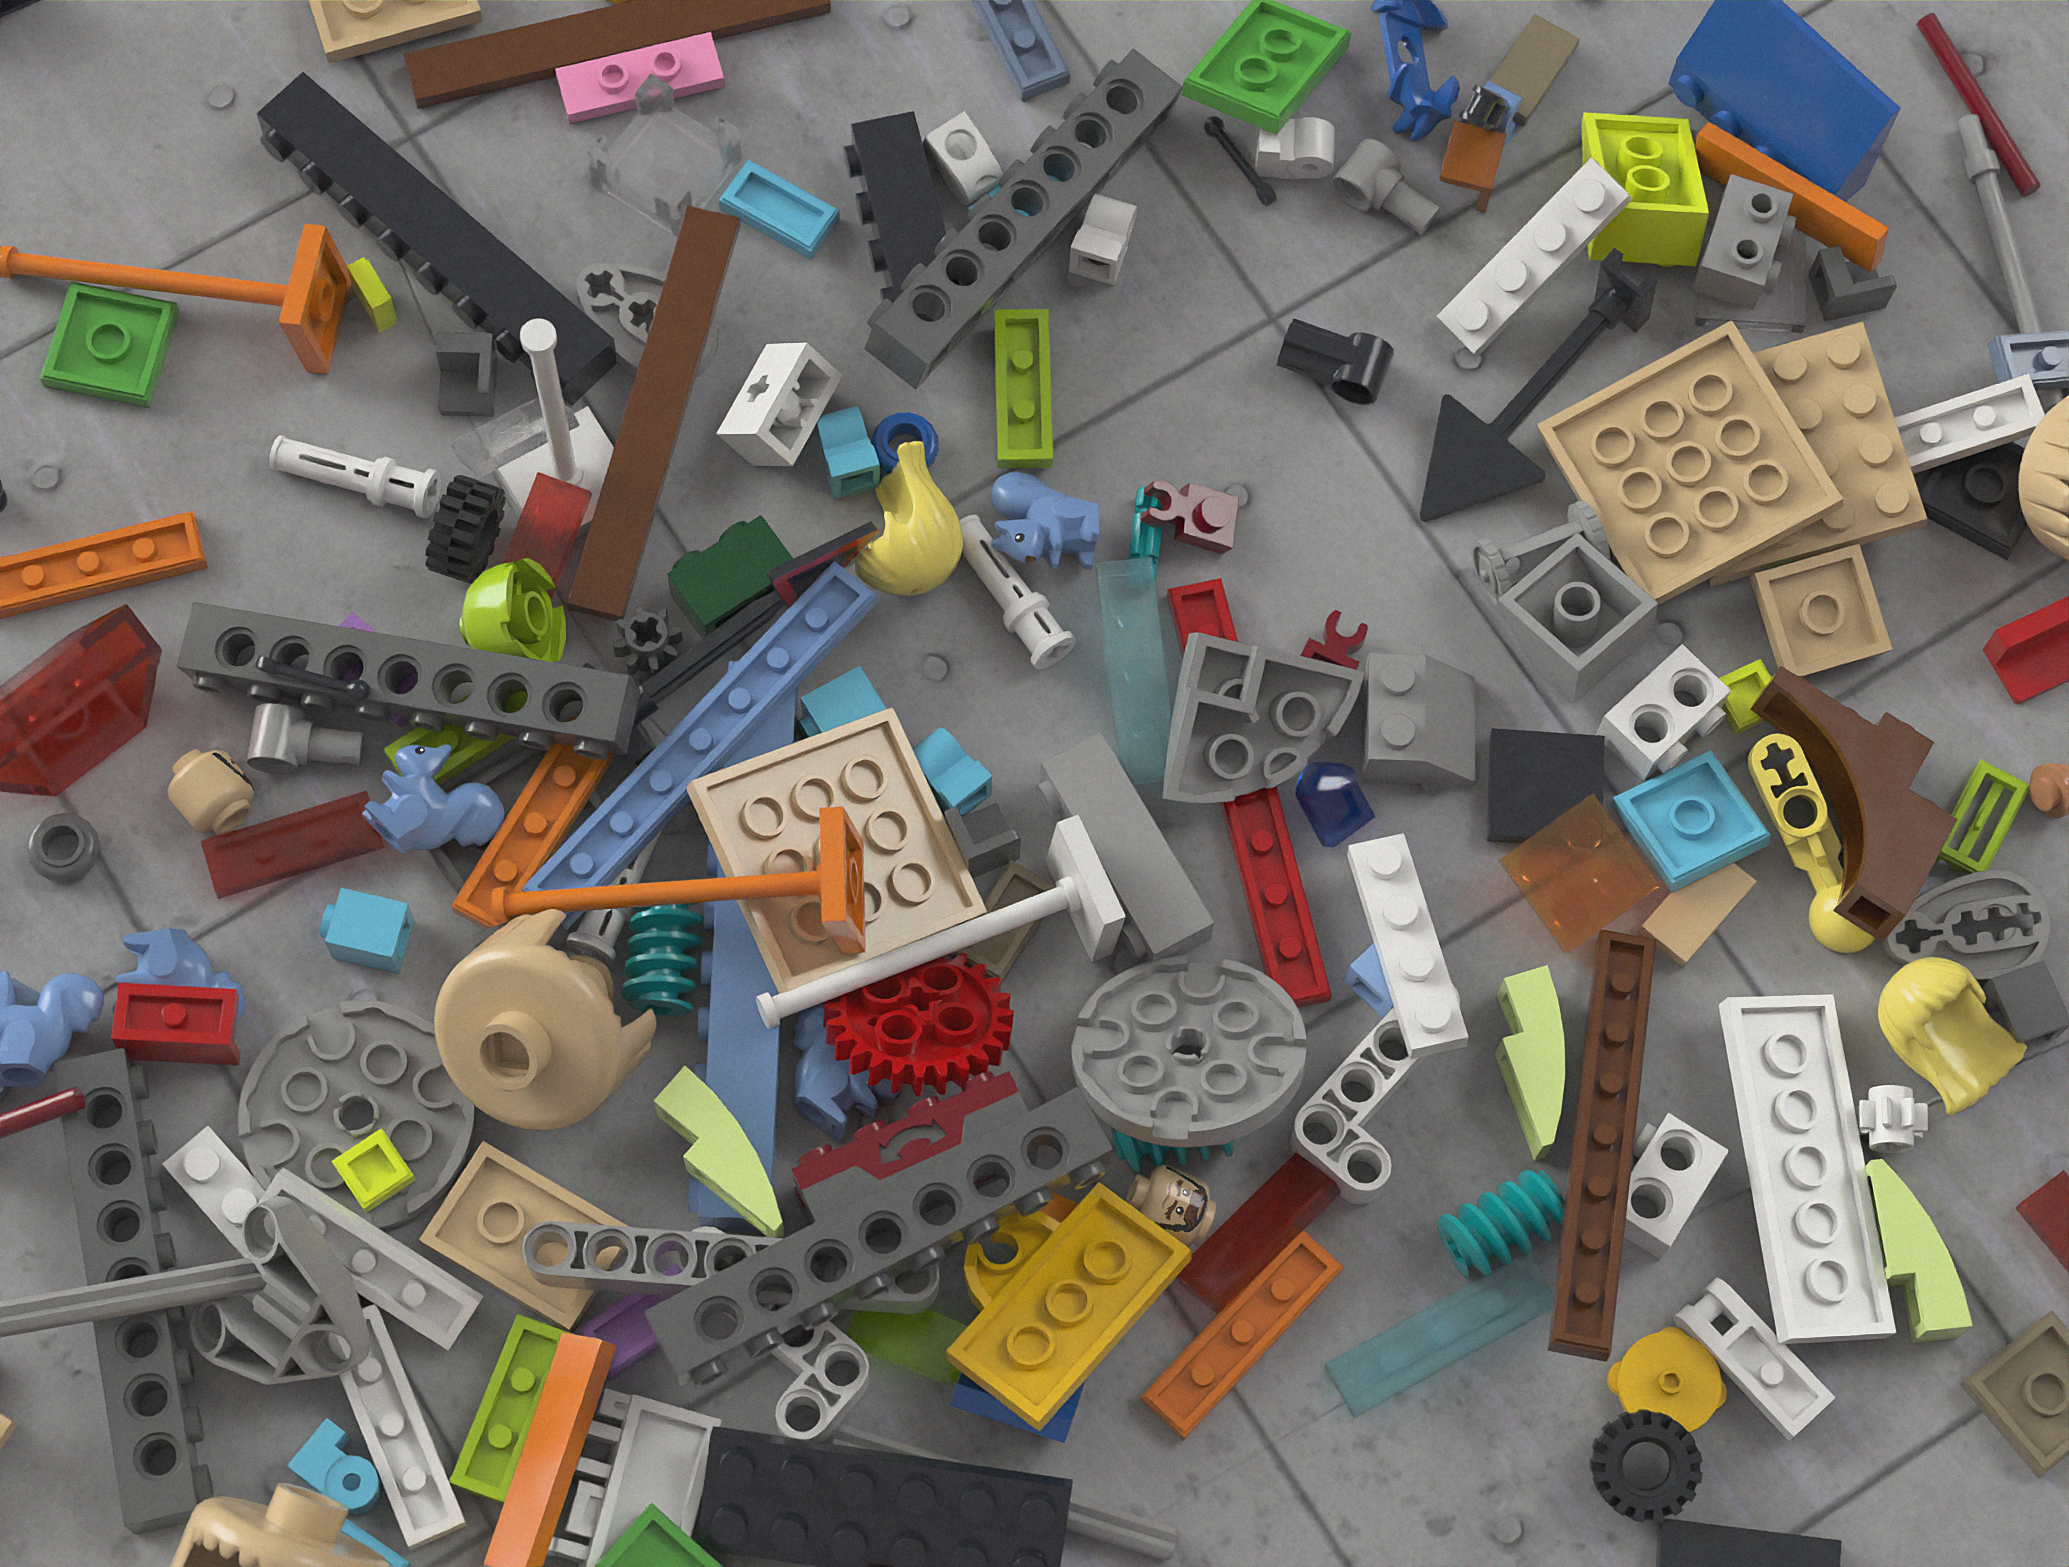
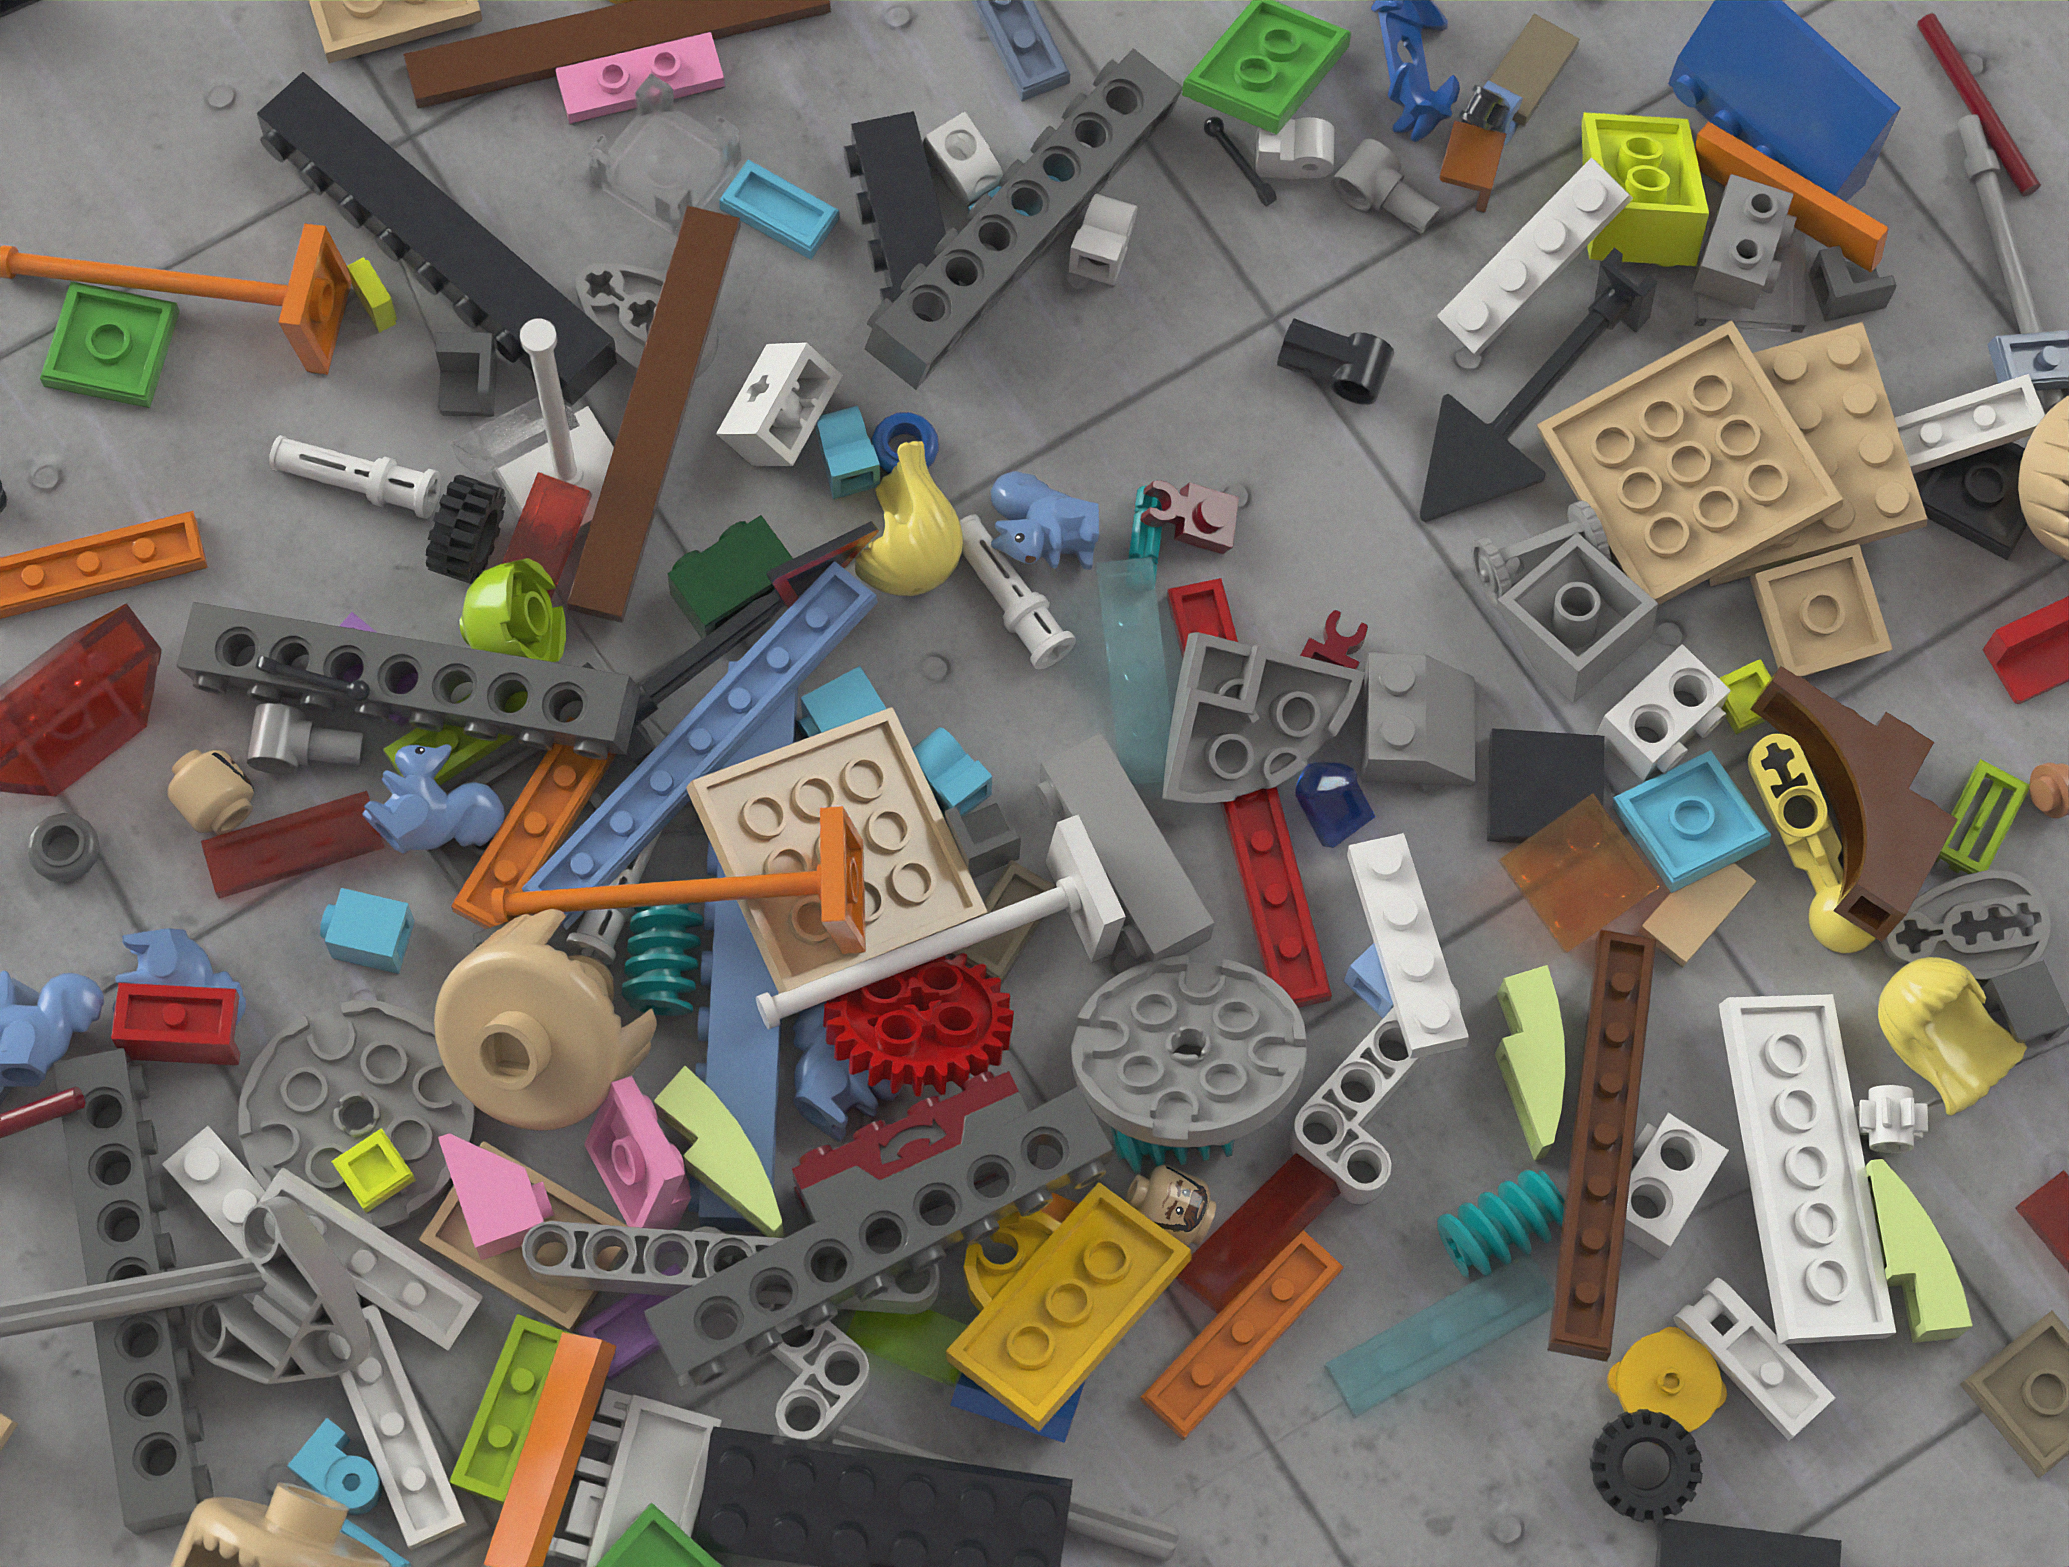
dark grey gear [612,605,683,676] -> none
lime plate [994,309,1053,469] -> none
none -> bright pink slope [438,1133,554,1260]
none -> bright pink plate [584,1076,691,1230]

